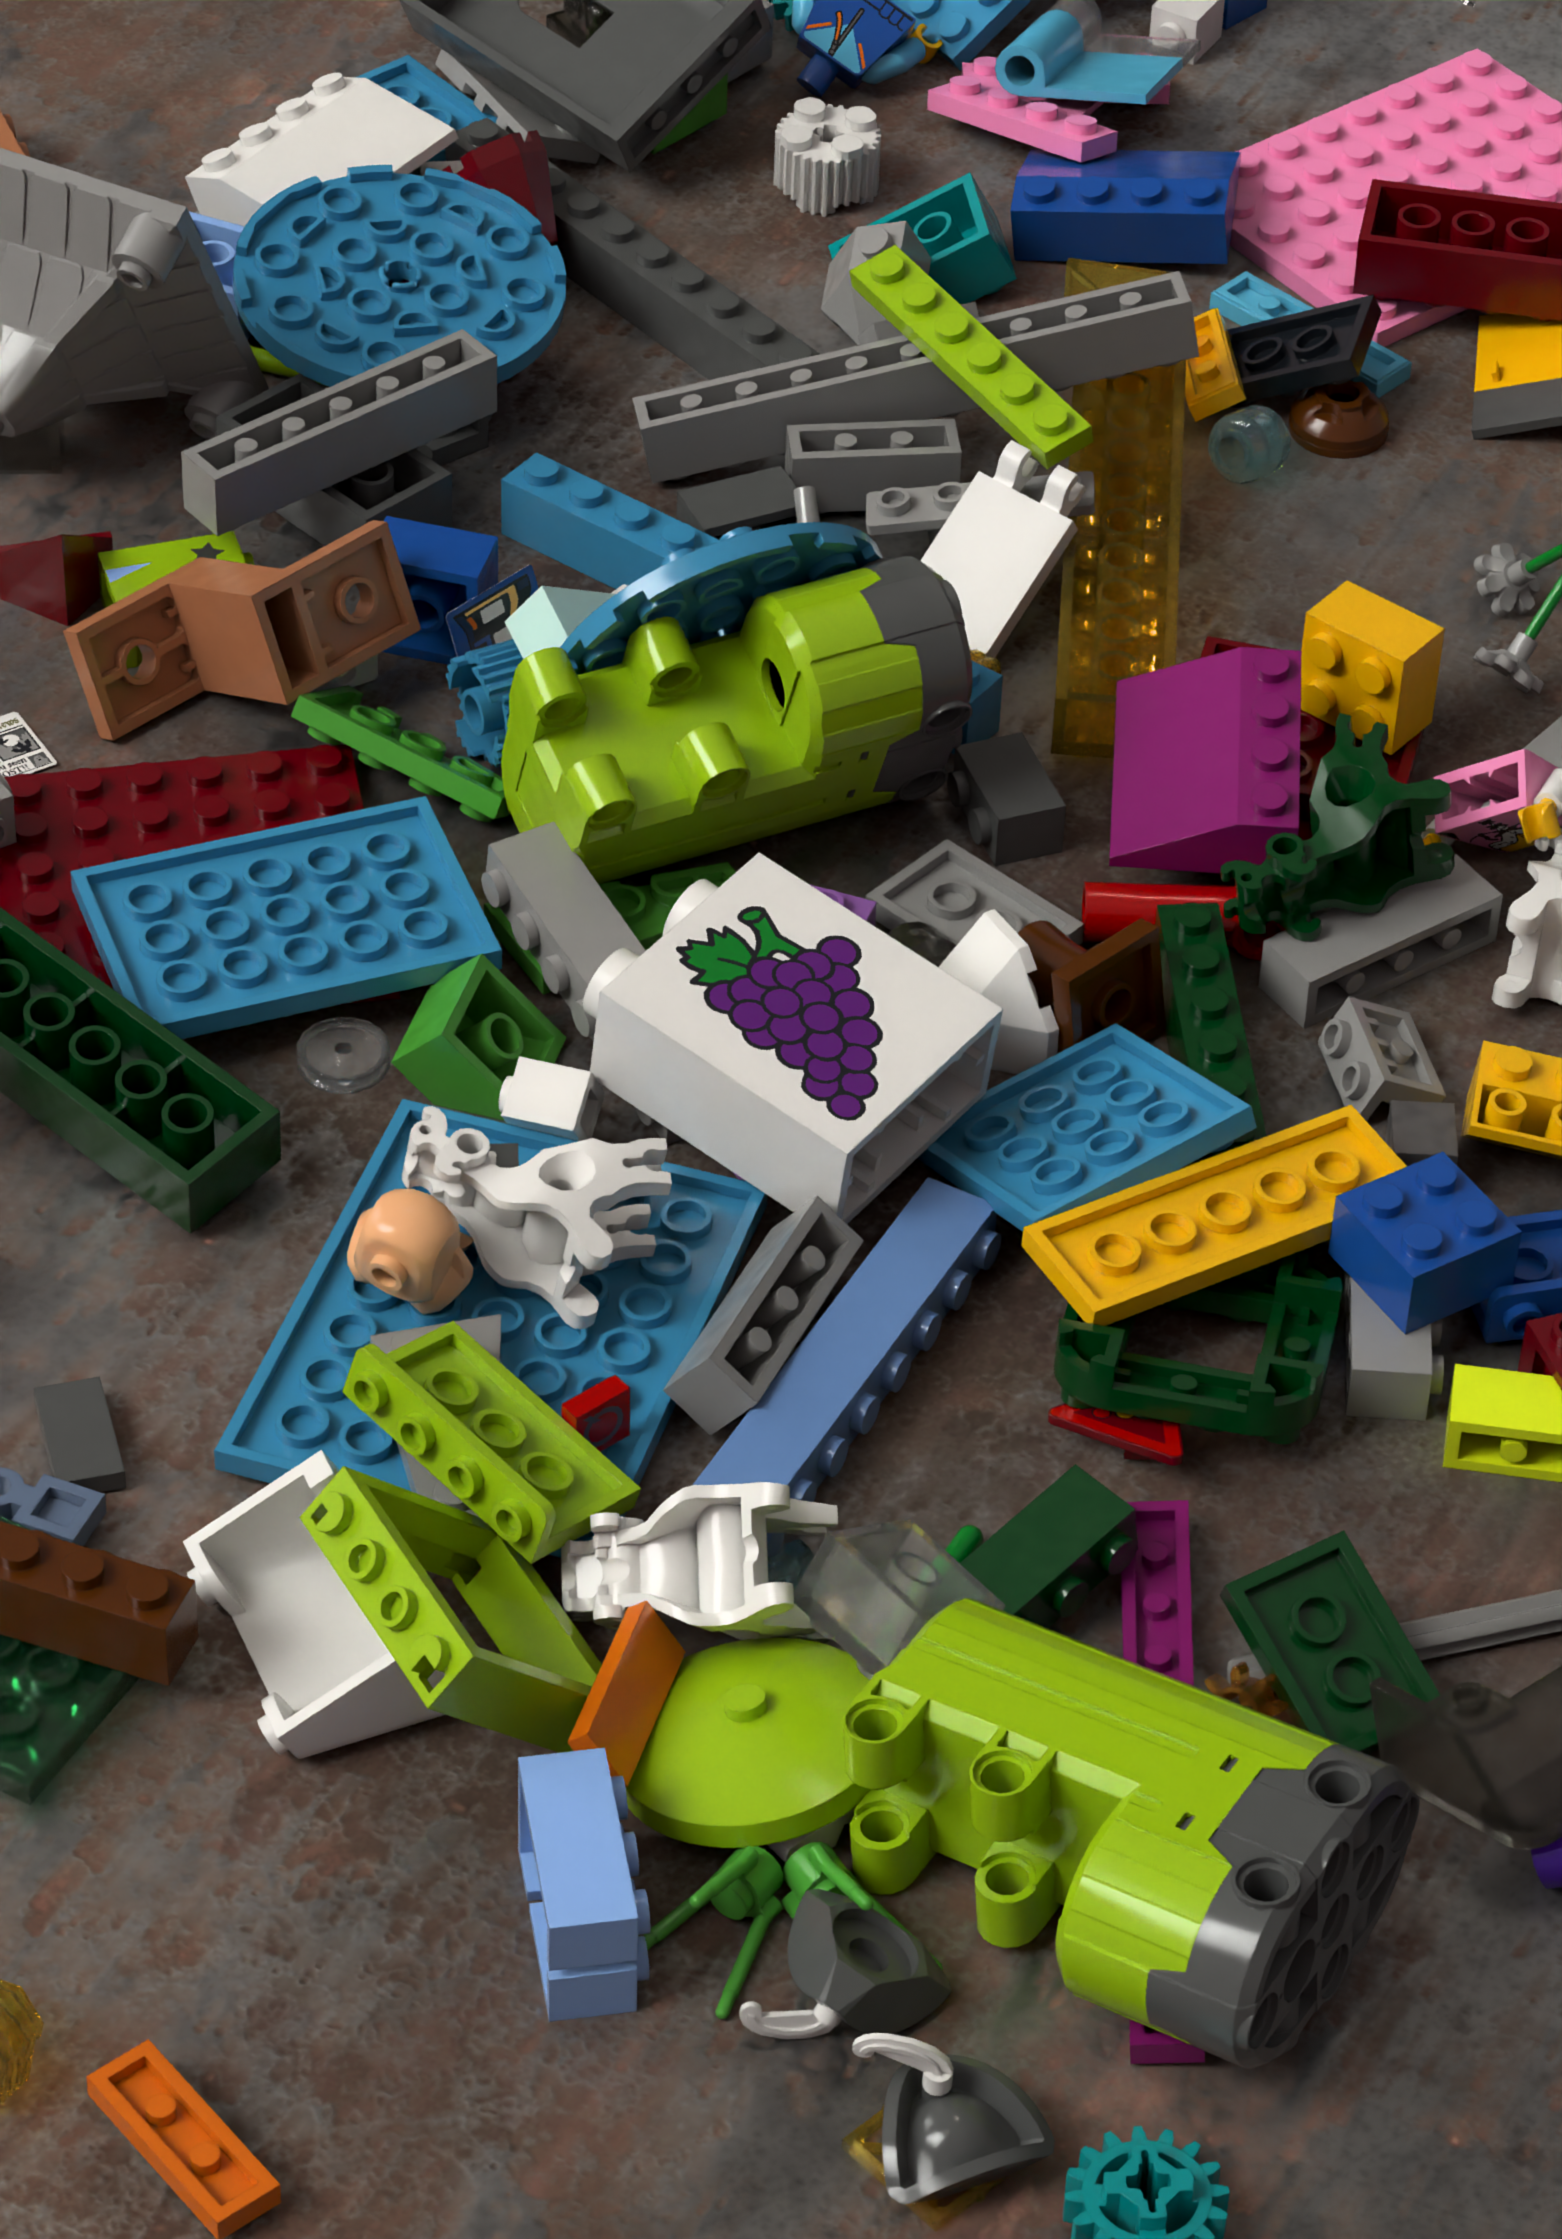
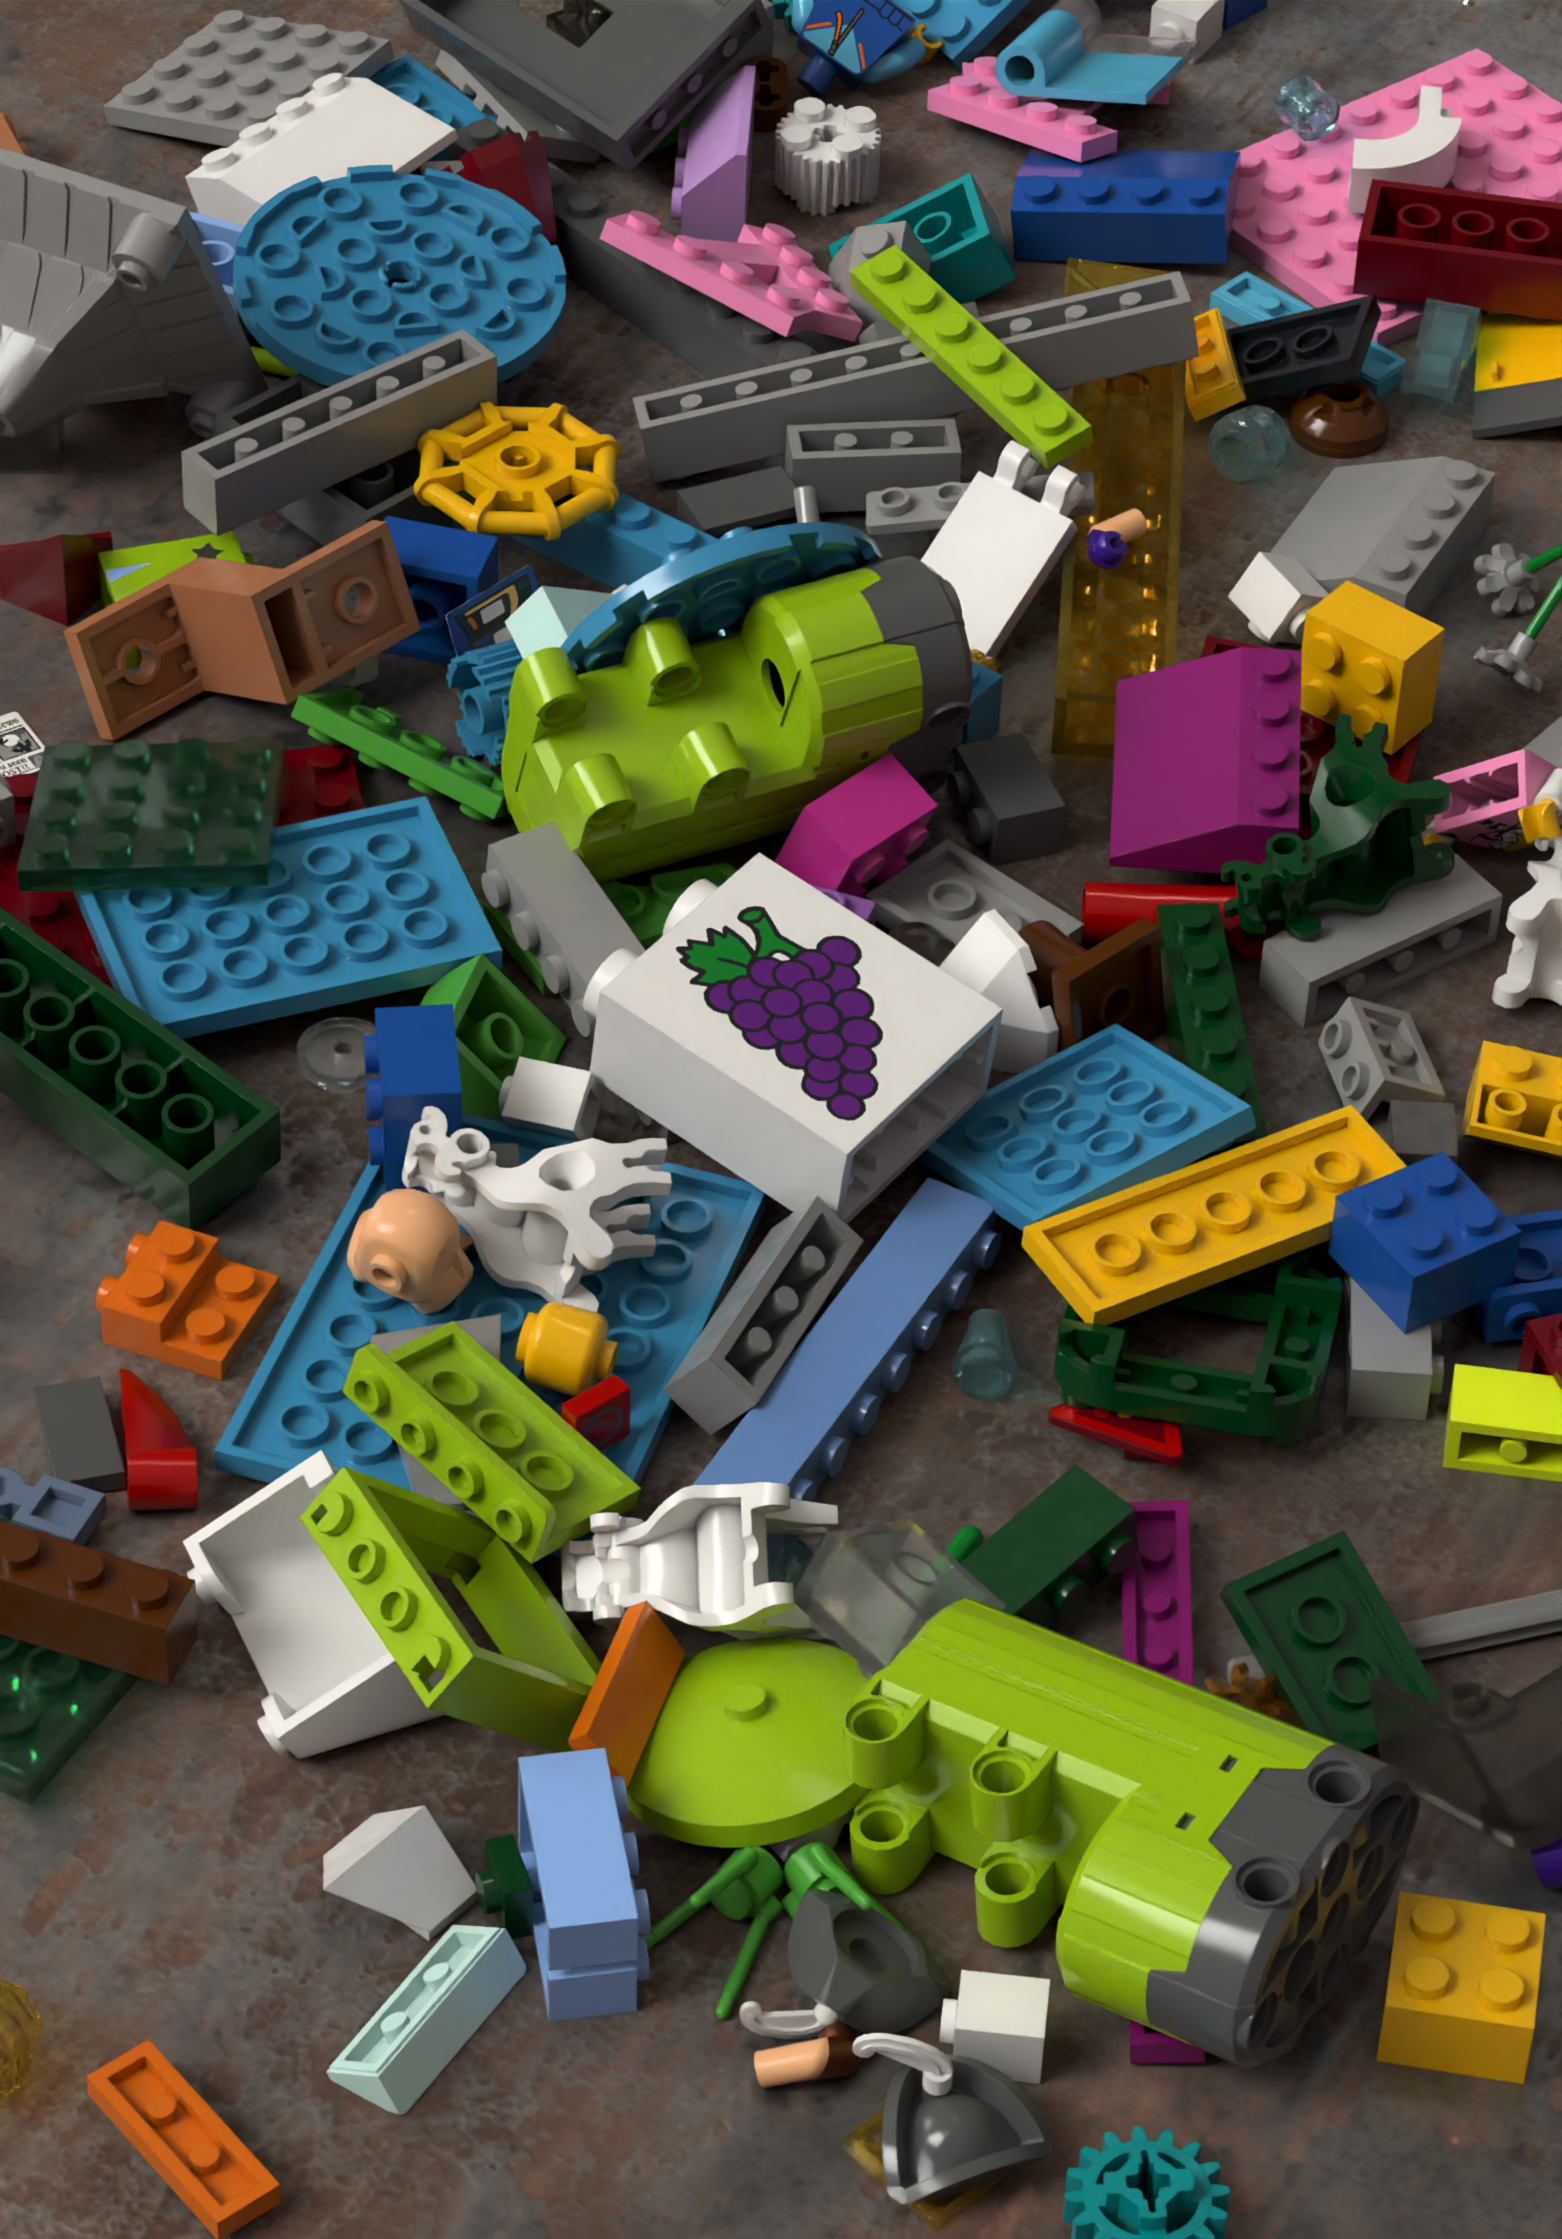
none -> clear green plate [17,736,288,892]
none -> orange plate [95,1220,280,1381]
none -> light grey plate [103,10,394,147]
none -> red piece [120,1368,198,1511]
none -> white slope [323,1805,478,1941]
none -> light aqua slope [326,1924,526,2115]
none -> blue brick [363,1004,462,1191]
none -> yellow plate [413,401,621,541]
none -> dark green plate [475,1834,533,1939]
none -> yellow head [515,1302,619,1397]
none -> bright pink plate [599,210,863,342]
none -> lavender slope [671,65,756,242]
none -> reddish brown beam [741,56,788,132]
none -> light nougat arm [754,2023,862,2088]
none -> dark pink brick [774,753,938,899]
none -> white brick [939,1970,1050,2084]
none -> clear light blue cone [951,1309,1018,1401]
none -> arm [1087,508,1147,570]
none -> white brick [1228,551,1329,645]
none -> light grey slope [1269,456,1496,617]
none -> clear light blue wheel [1273,75,1340,142]
none -> white arch [1347,85,1462,213]
none -> yellow brick [1376,1891,1546,2084]
none -> clear light blue brick [1400,298,1483,404]

